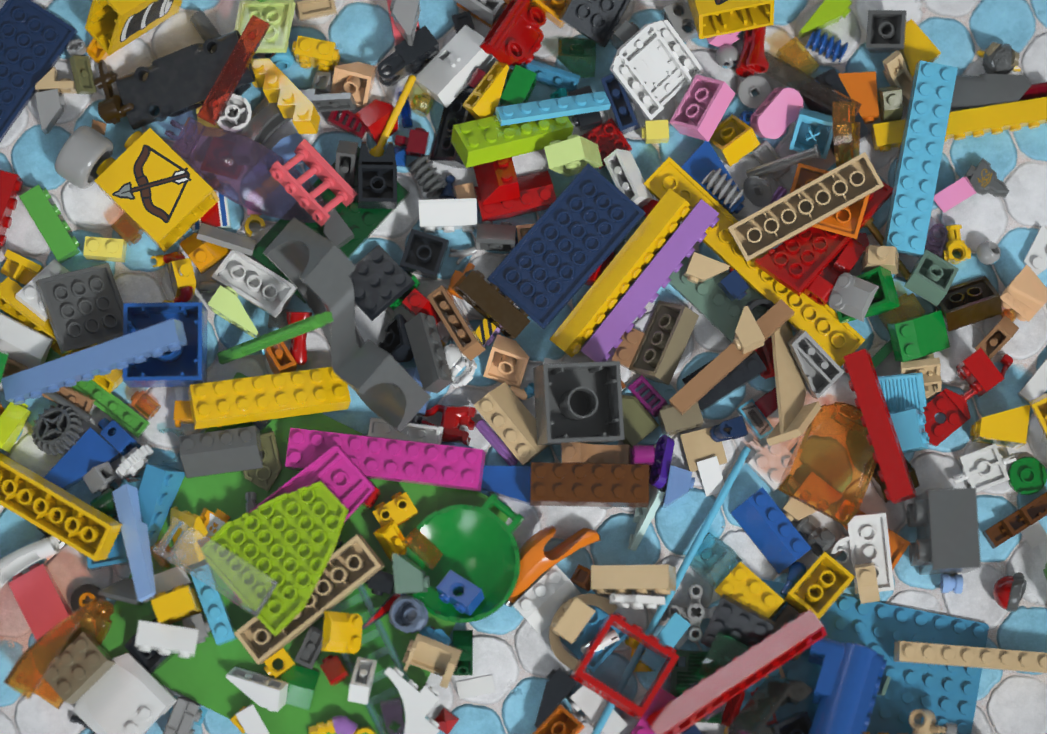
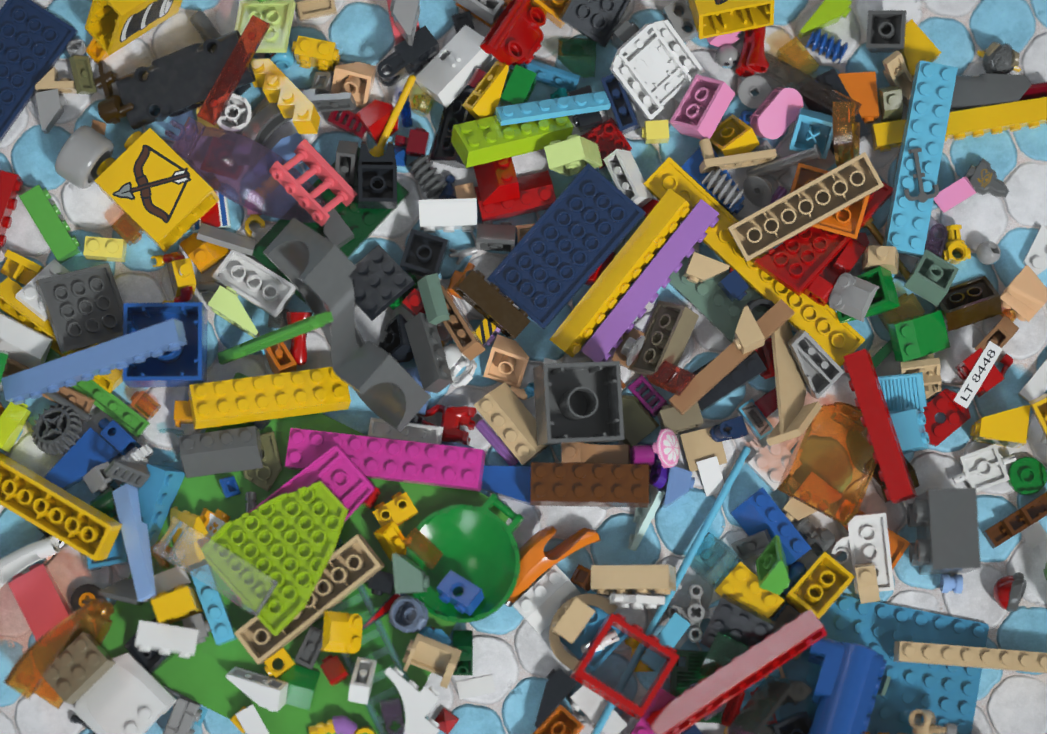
none -> dark grey slope [104,459,150,488]
none -> blue slope [219,476,241,498]
none -> sand green piece [417,273,450,325]
none -> light grey piece [621,336,645,366]
none -> clear red piece [647,361,695,396]
none -> bright pink dish [653,429,680,468]
none -> tan piece [699,138,777,174]
none -> dark grey plate [731,529,772,562]
none -> bright green slope [756,535,790,595]
none -> dark grey piece [904,148,939,203]
none -> white sticker [953,341,1003,409]

